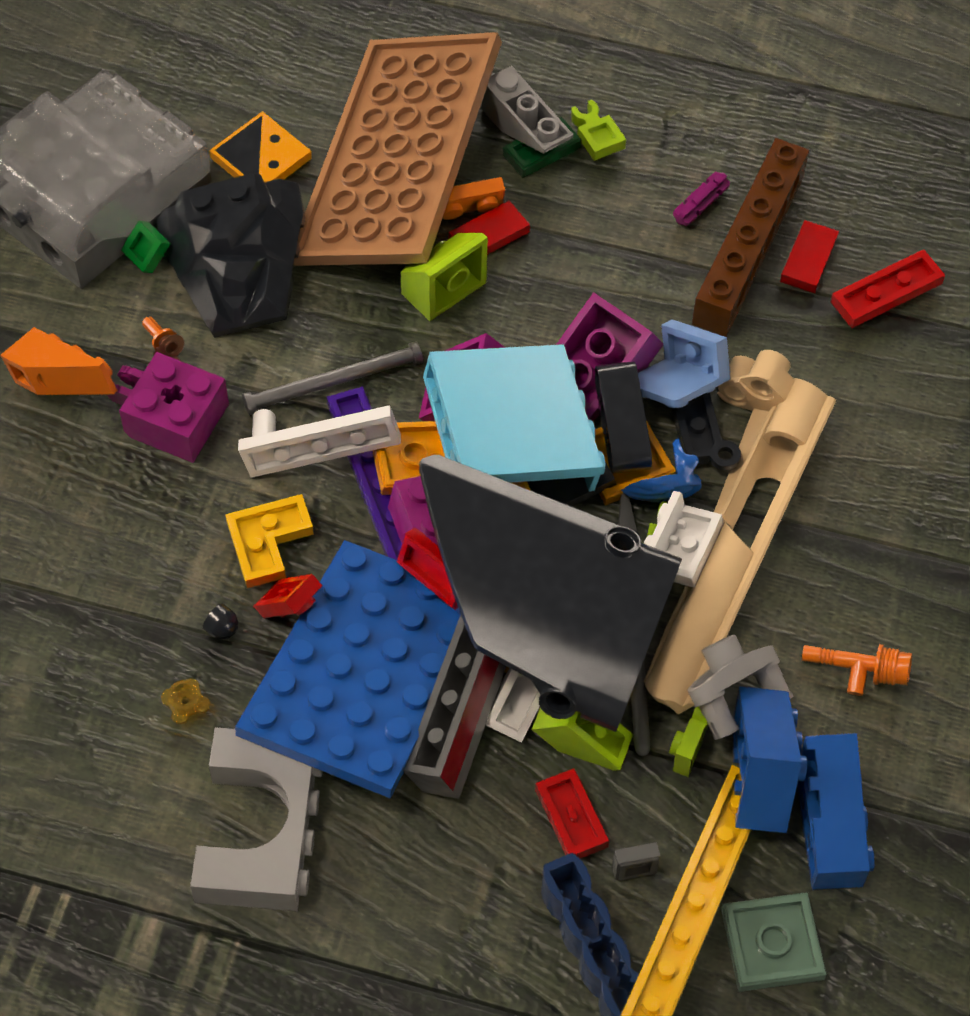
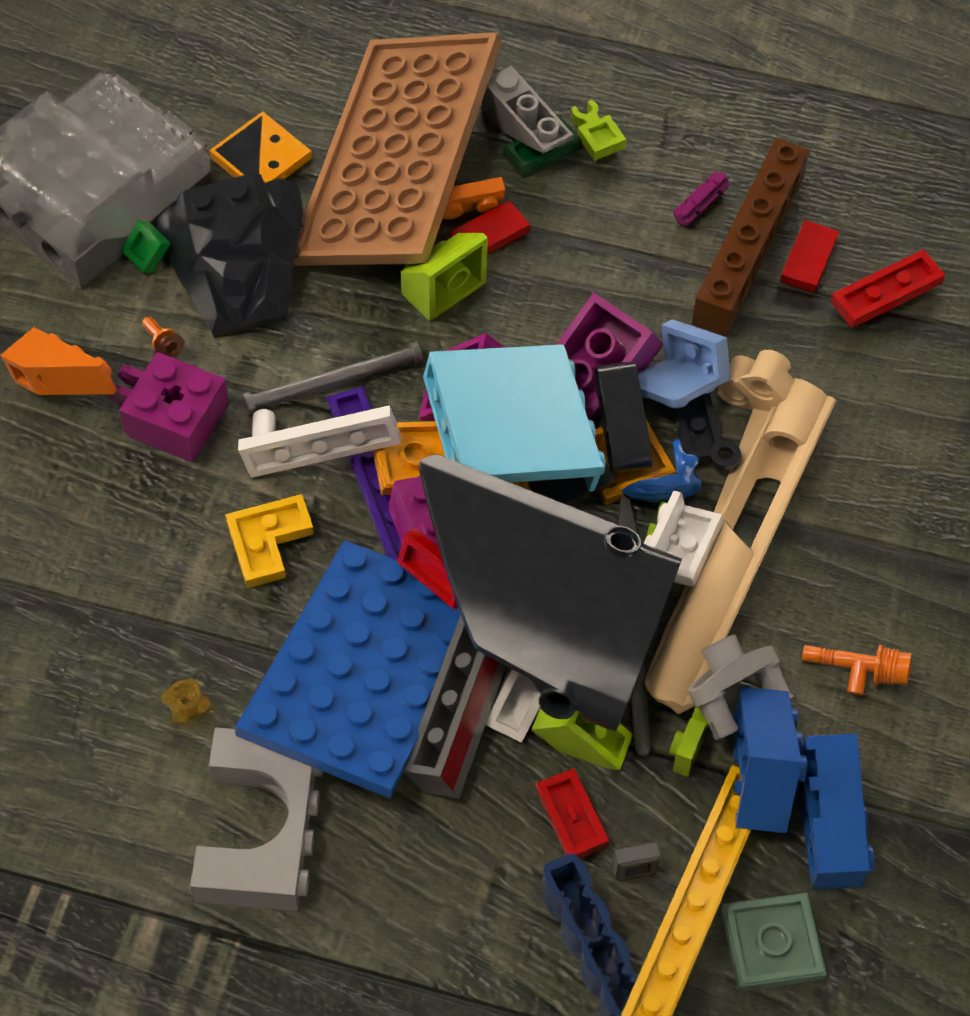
black hinge [203,603,238,640] -> none
red plate [253,574,323,618] -> none

